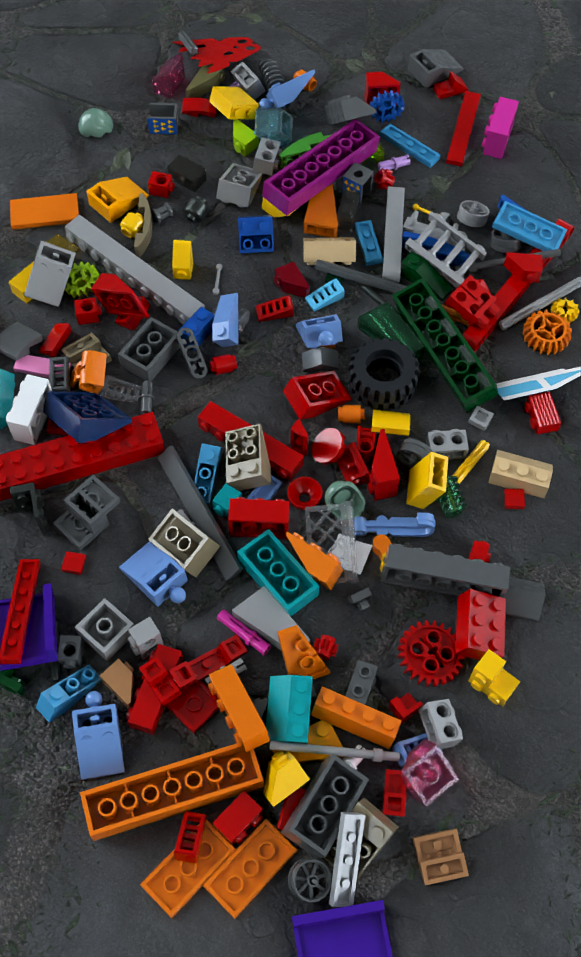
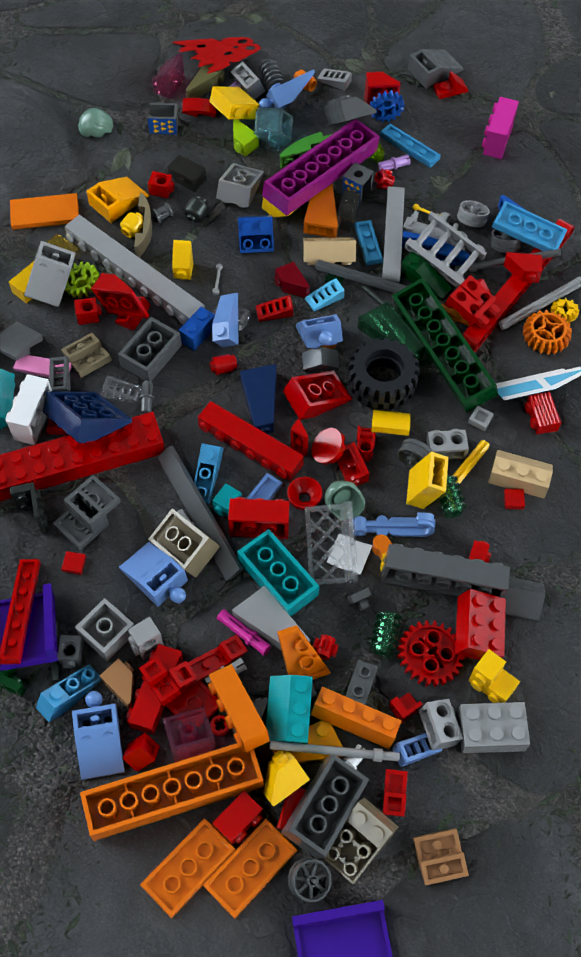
red slope [39,323,72,357] -> none
orange piece [70,350,107,394] -> none
red slope [174,811,207,863] -> none
dark grey beam [176,328,207,379] -> none
dark grey axle [178,31,198,55] -> none
dark tan slope [225,424,271,491] -> none
light grey brick [253,137,282,176] -> none
orange slope [286,532,343,590] -> none
light grey plate [329,812,365,907] -> none
orange brick [338,405,365,424] -> none
red slope [367,429,400,501] -> none
clear pink slope [401,739,459,807] -> none
red tile [446,91,481,167] -> none
none -> red panel [122,733,160,771]
none -> clear pink slope [163,707,216,763]
none -> red bush [210,715,229,737]
none -> dark blue slope [240,364,276,434]
none -> light grey slope [317,69,352,91]
none -> clear green piece [369,611,402,658]
none -> light grey brick [457,702,530,753]

